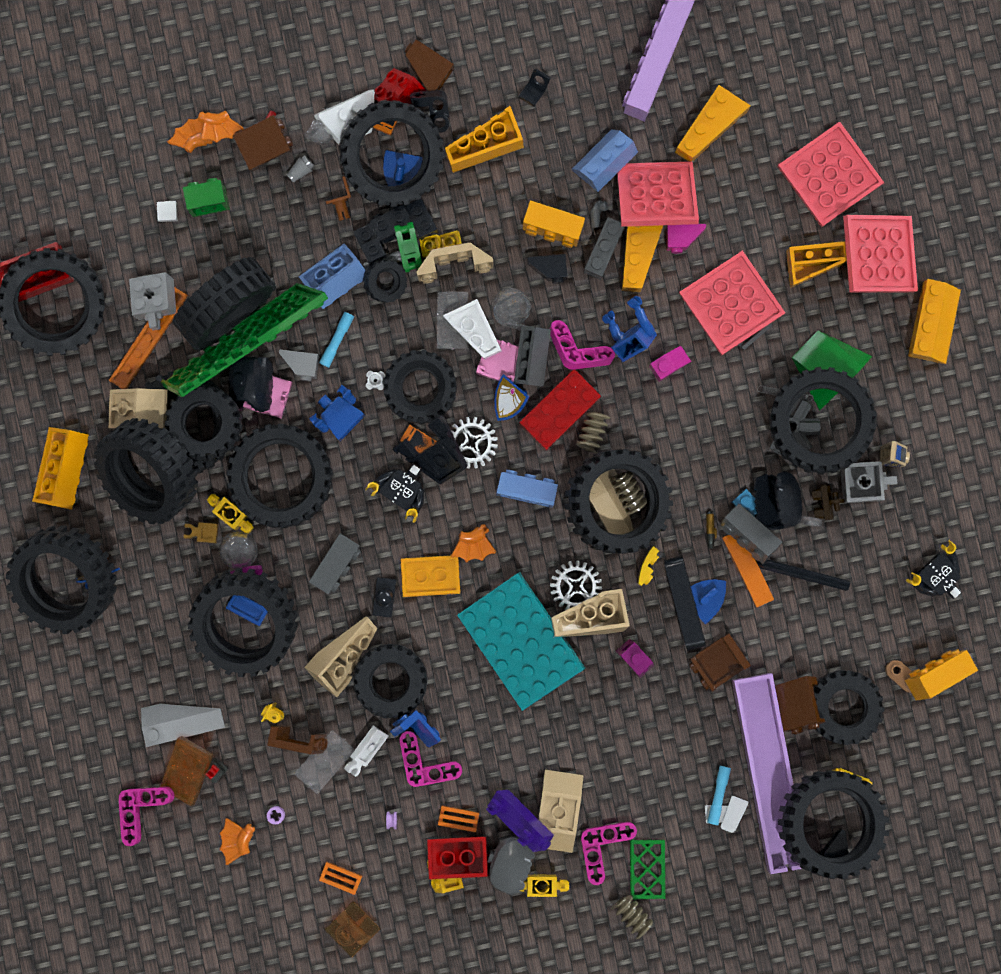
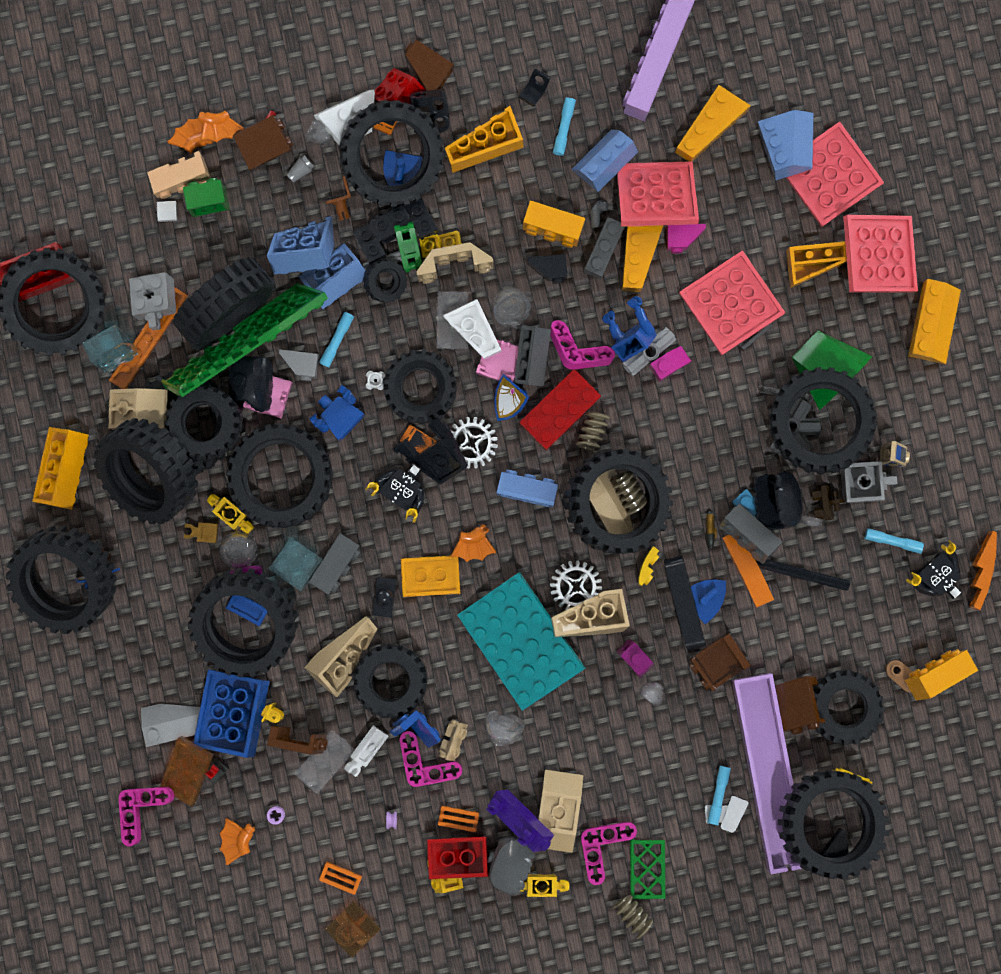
none -> clear light blue brick [82,325,138,372]
none -> light nougat wedge [147,151,211,199]
none -> blue slope [193,670,270,758]
none -> medium blue wedge [267,216,334,274]
none -> clear light blue brick [269,537,323,591]
none -> tan hinge [439,719,468,761]
none -> clear cylinder [485,710,525,746]
none -> medium azure piece [553,98,576,156]
none -> light grey piece [622,327,676,376]
none -> clear cone [639,681,664,706]
none -> medium blue wedge [758,110,813,180]
none -> medium azure piece [864,528,924,554]
none -> orange slope [969,531,997,610]

